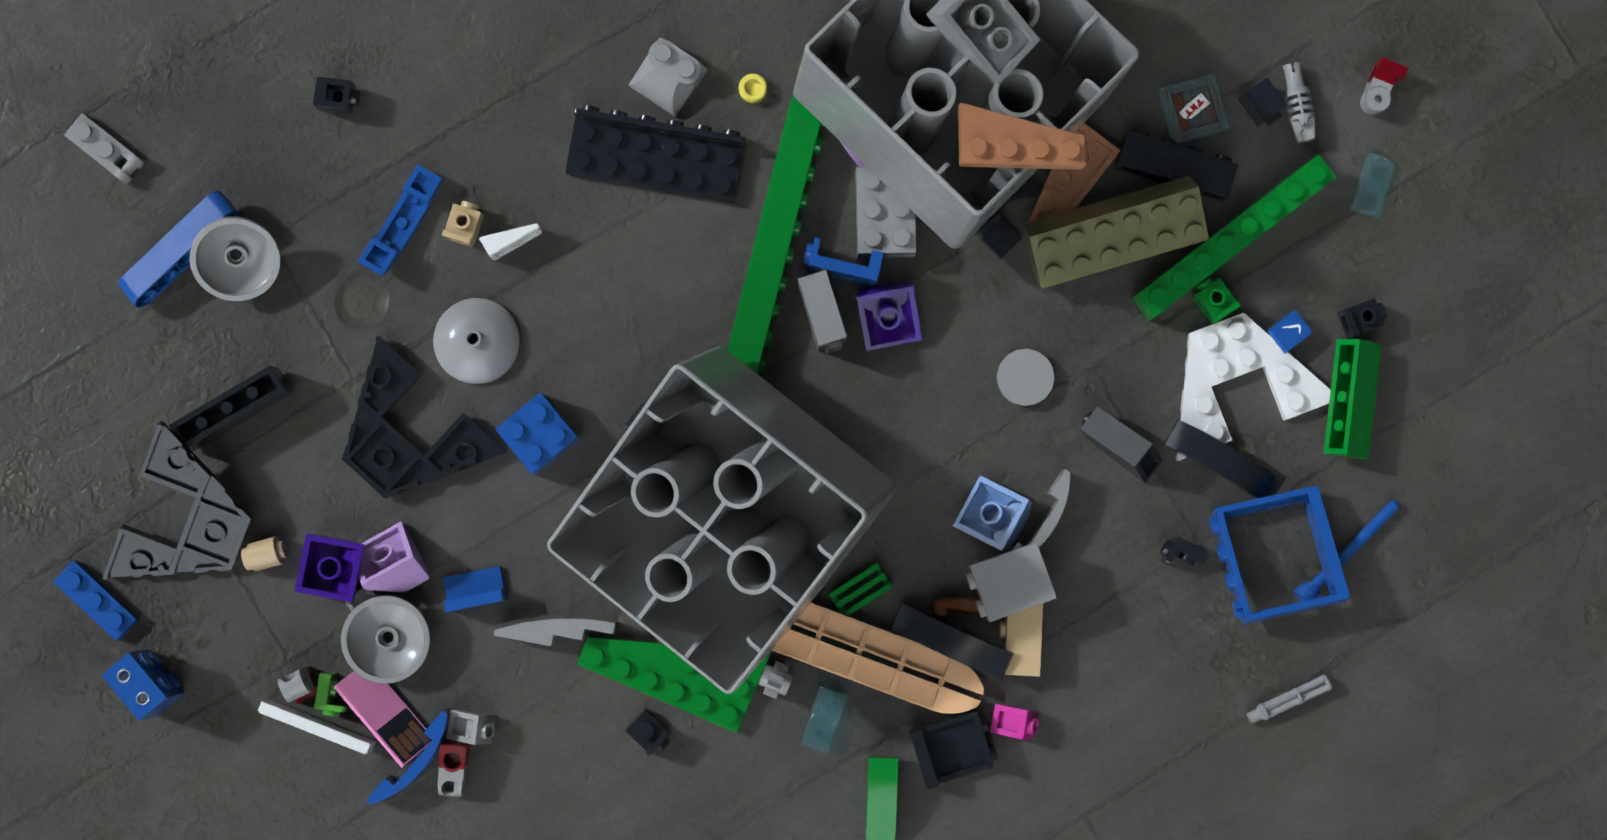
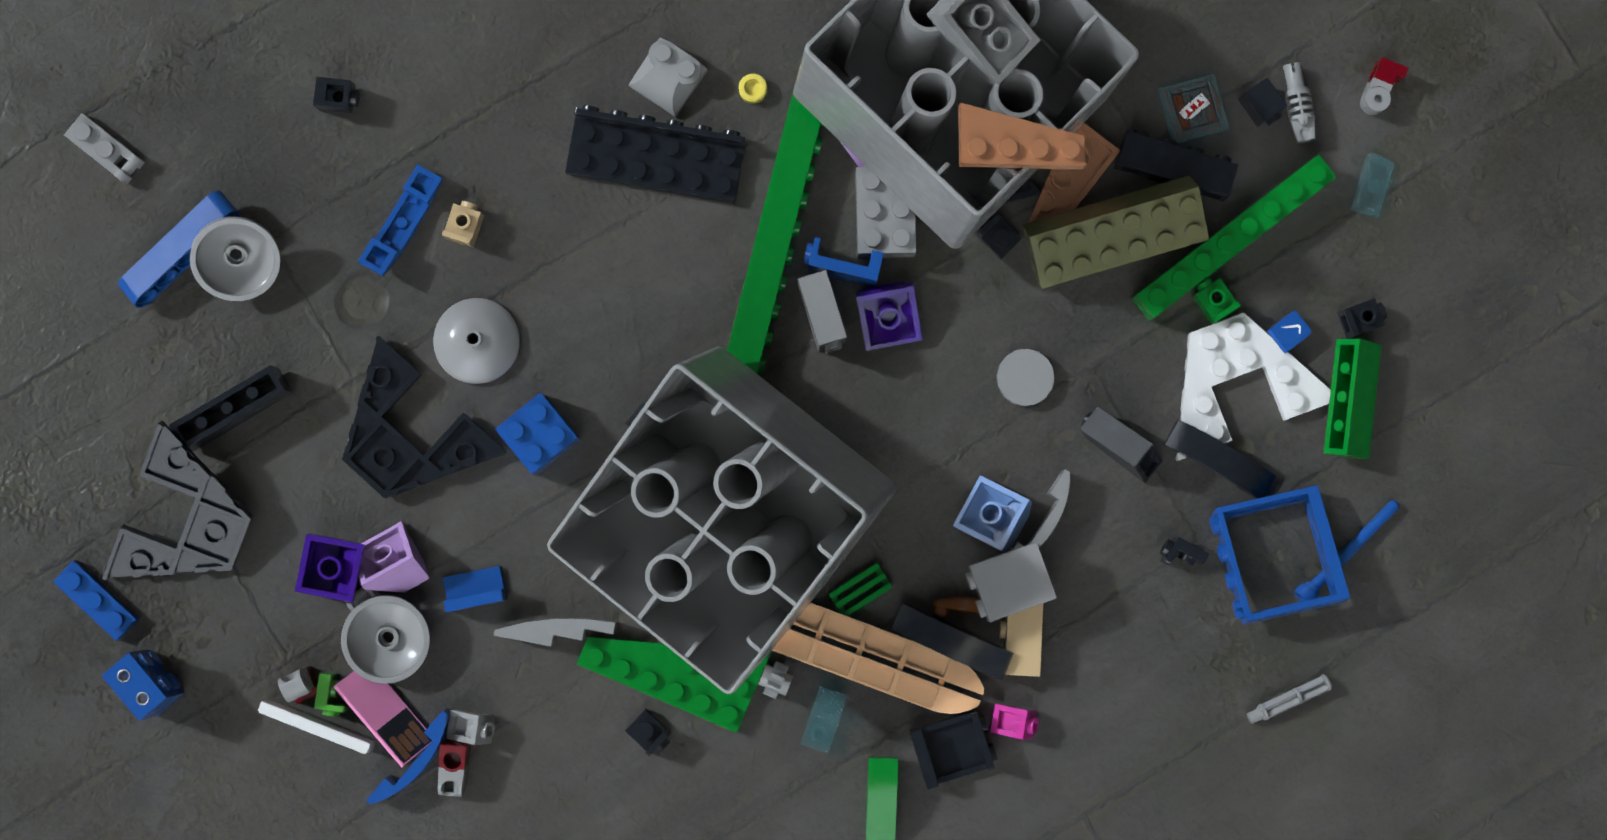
tan brick [241,536,288,572] -> none
white slope [479,223,543,260] -> none

